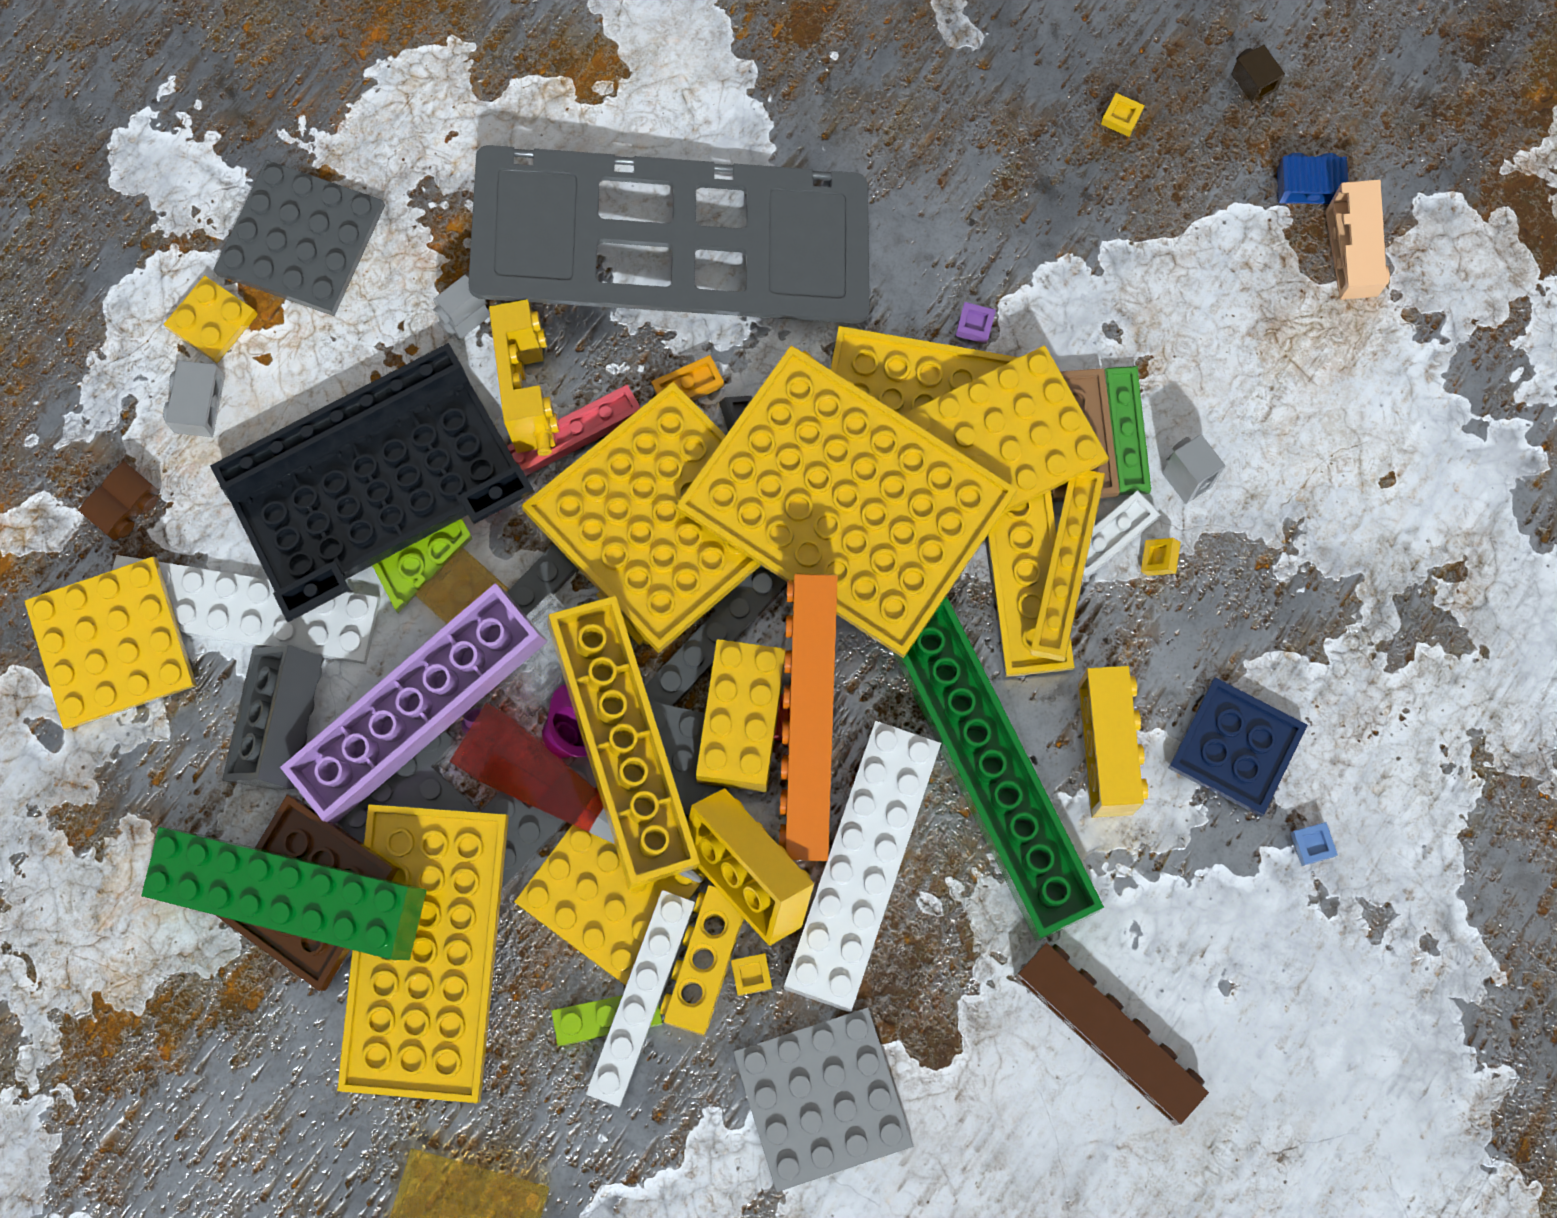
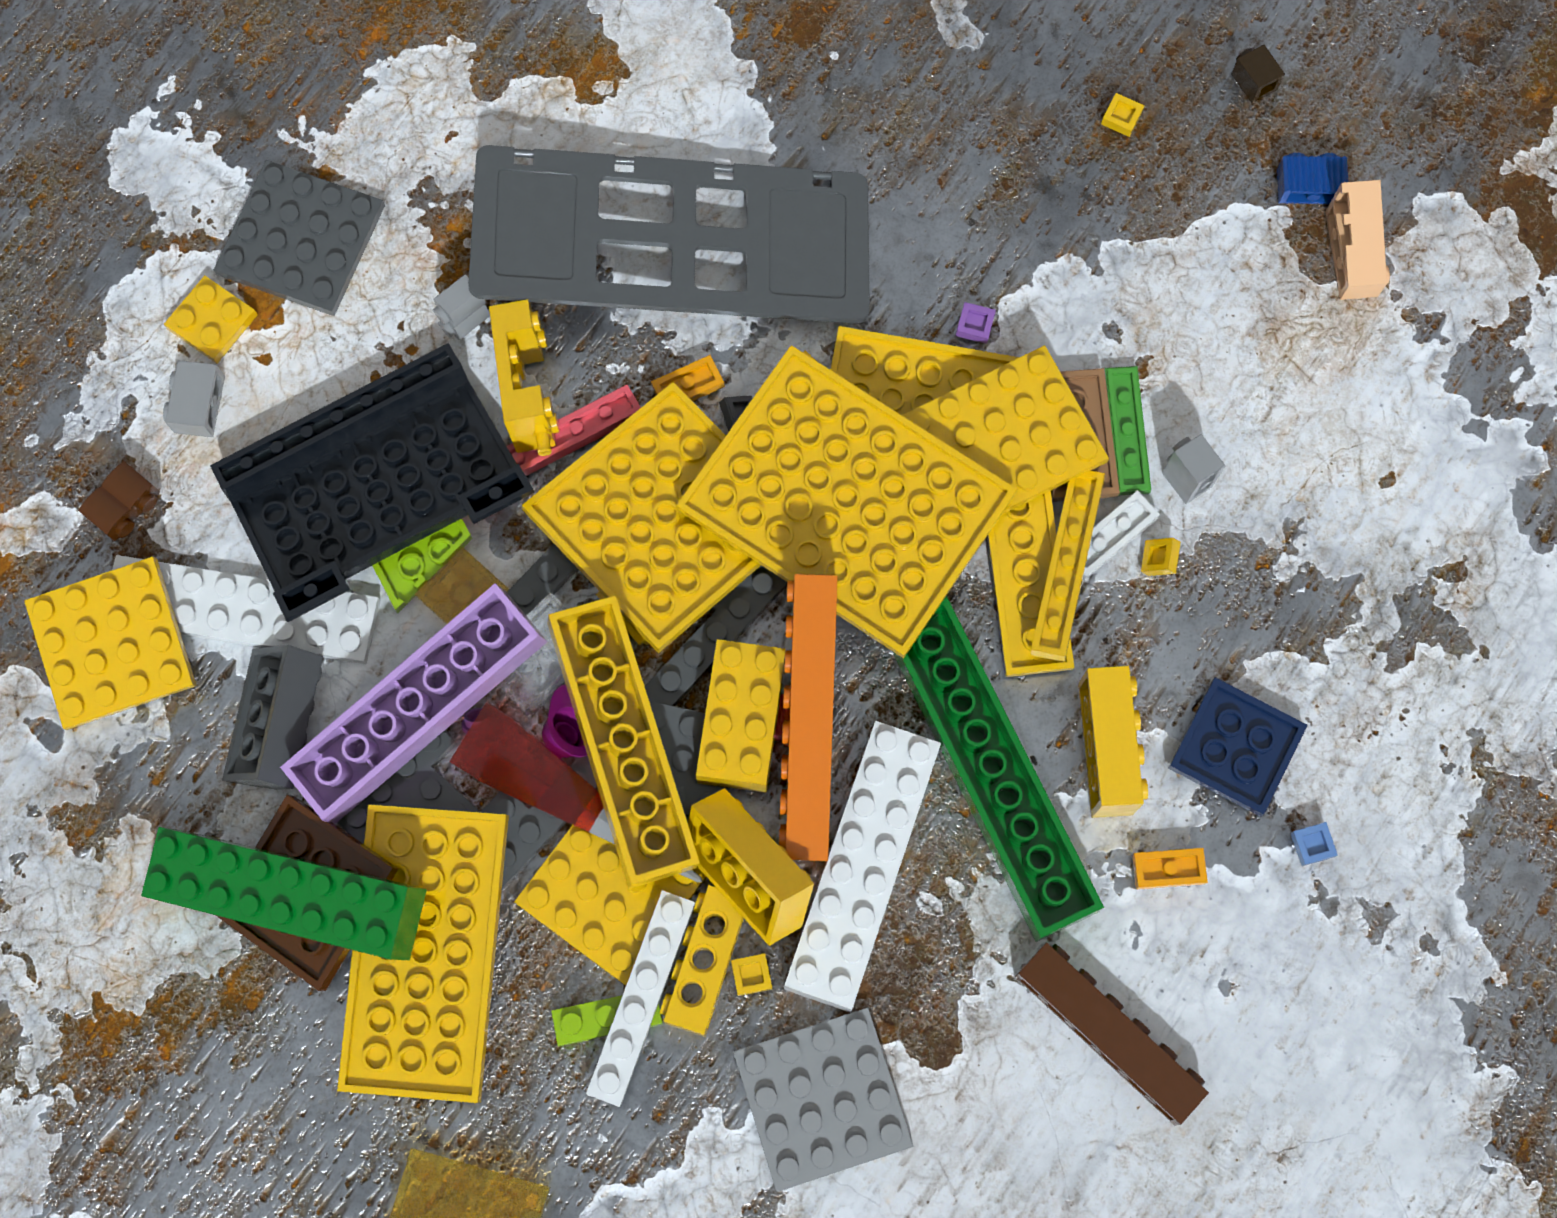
none -> light orange plate [1132,848,1208,890]

